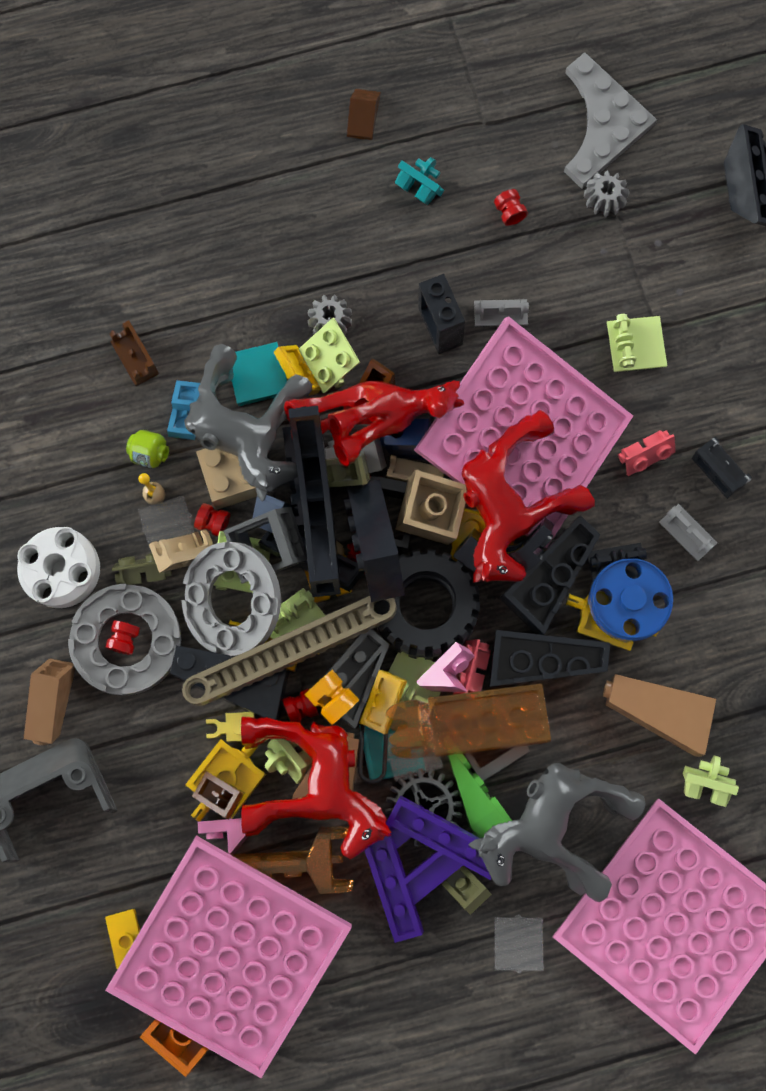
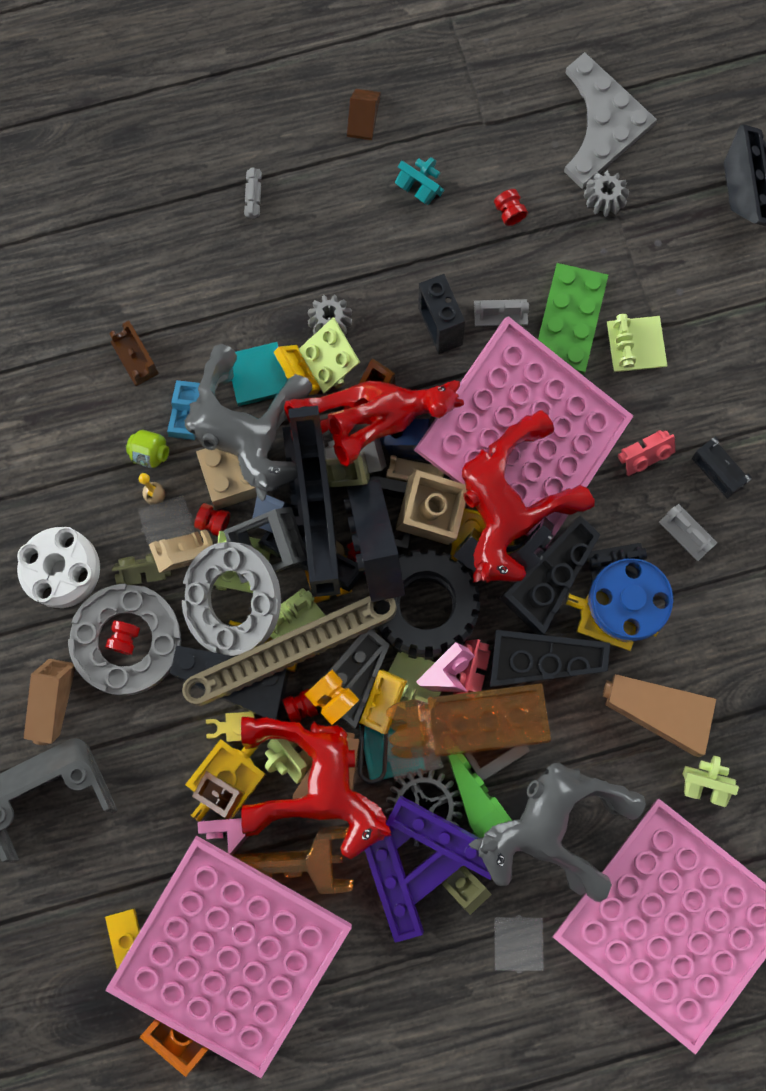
none -> light grey axle [244,168,262,219]
none -> bright green plate [538,263,608,375]

